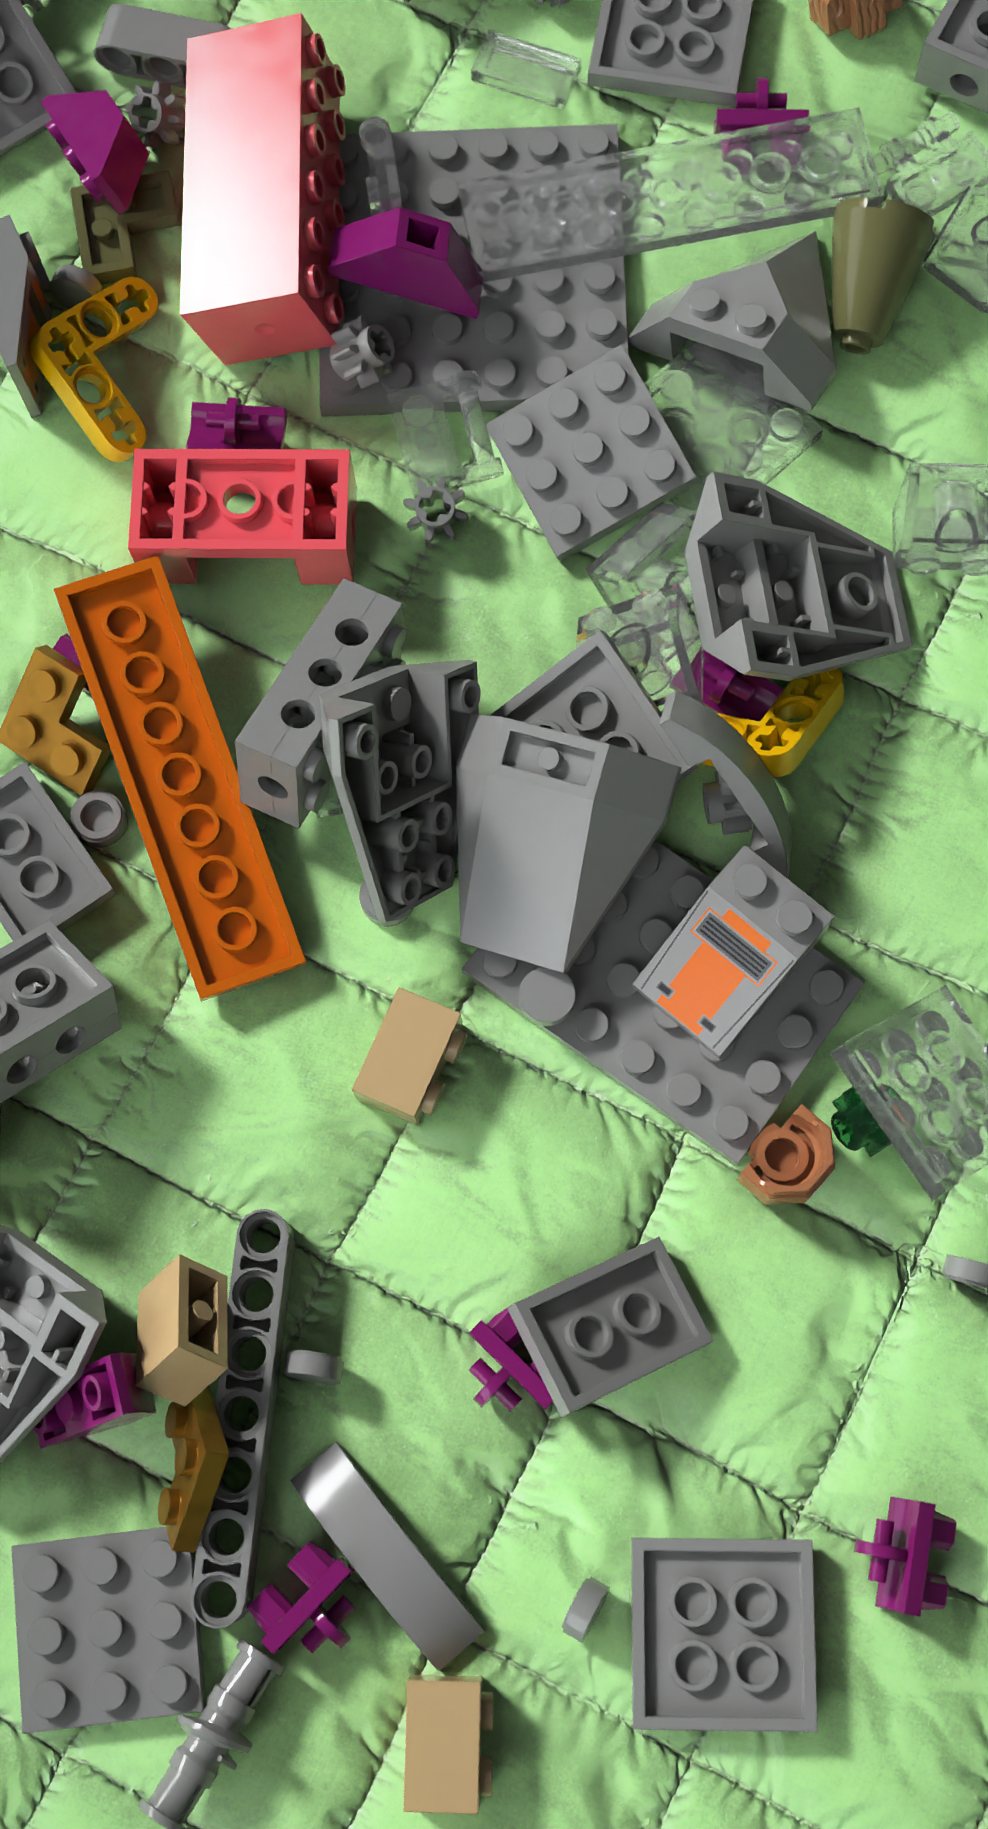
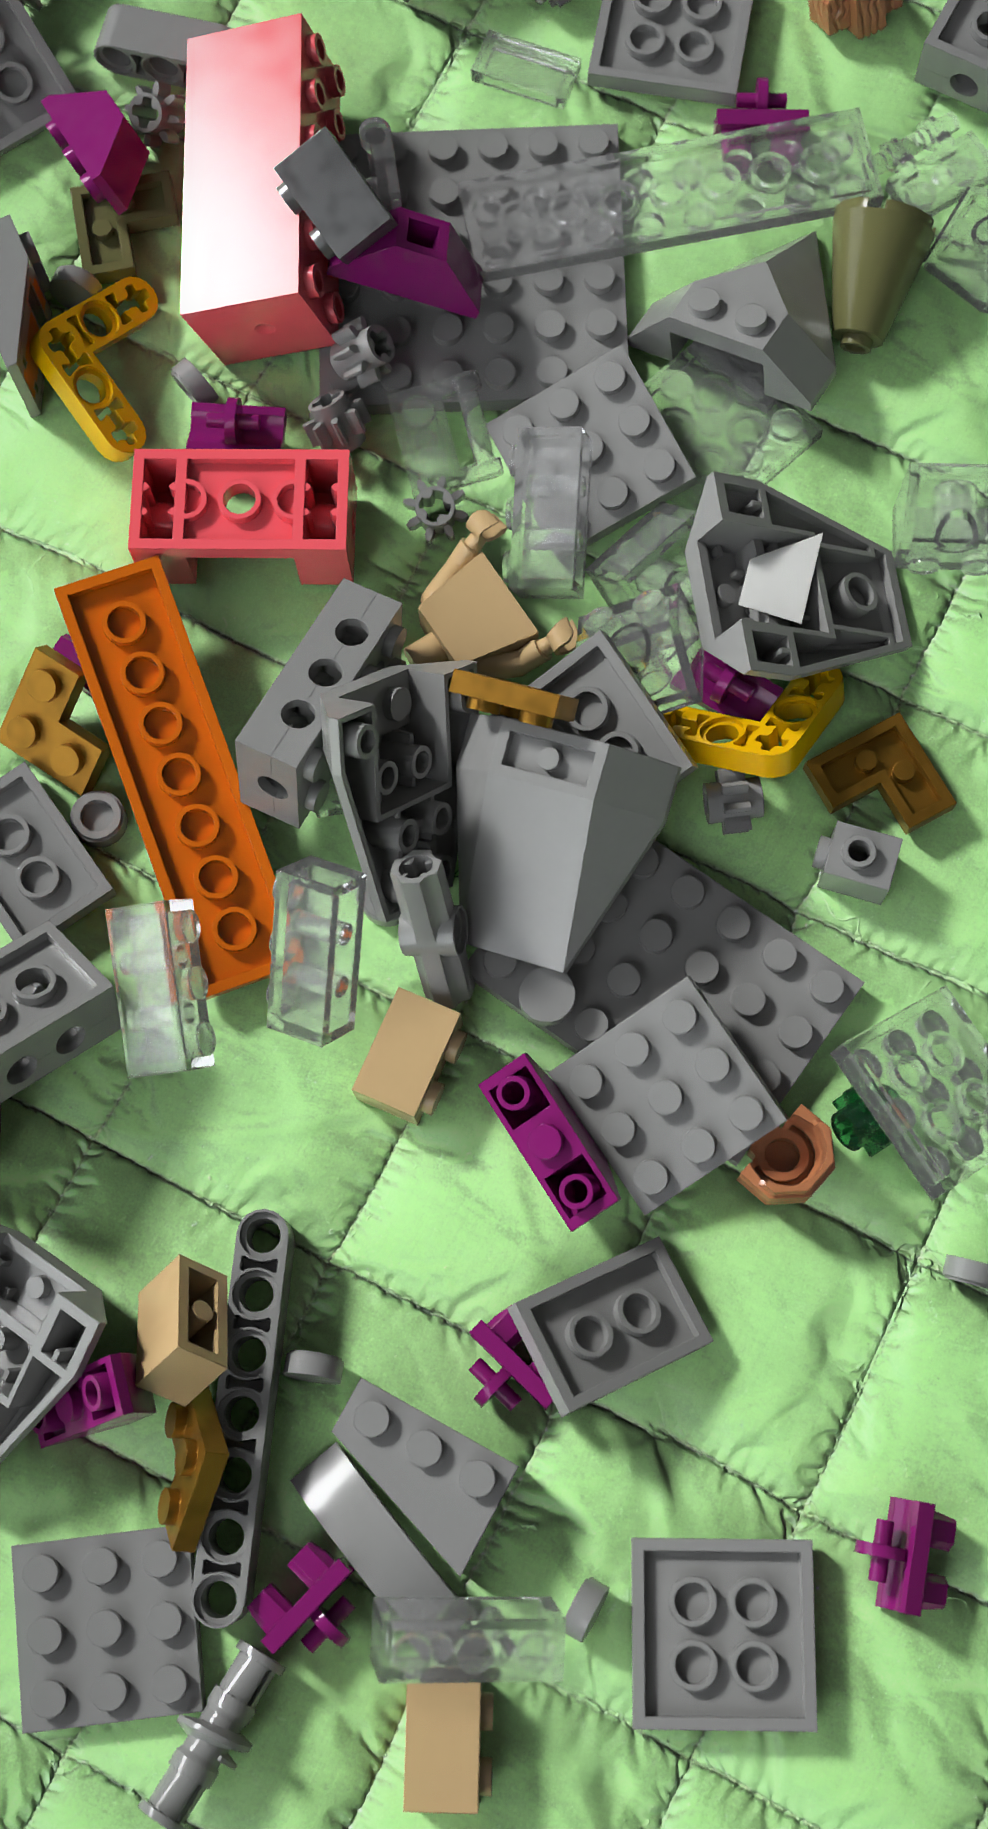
light grey slope [632,845,834,1058] -> none
light grey slope [660,691,792,879] -> none
none -> clear brick [105,899,216,1079]
none -> light grey tile [170,358,219,403]
none -> clear brick [266,855,367,1048]
none -> flat silver brick [273,126,398,265]
none -> light grey gear [303,389,372,452]
none -> light grey wedge [331,1378,519,1576]
none -> clear brick [370,1597,566,1684]
none -> light grey piece [390,850,475,1009]
none -> tan torso [403,510,580,680]
none -> pearl gold plate [449,668,579,729]
none -> magenta slope [478,1053,621,1232]
none -> clear brick [502,426,593,599]
none -> light grey plate [548,976,789,1215]
none -> white sticker [738,533,823,624]
none -> pearl gold plate [803,712,957,835]
none -> light grey brick [812,821,903,905]

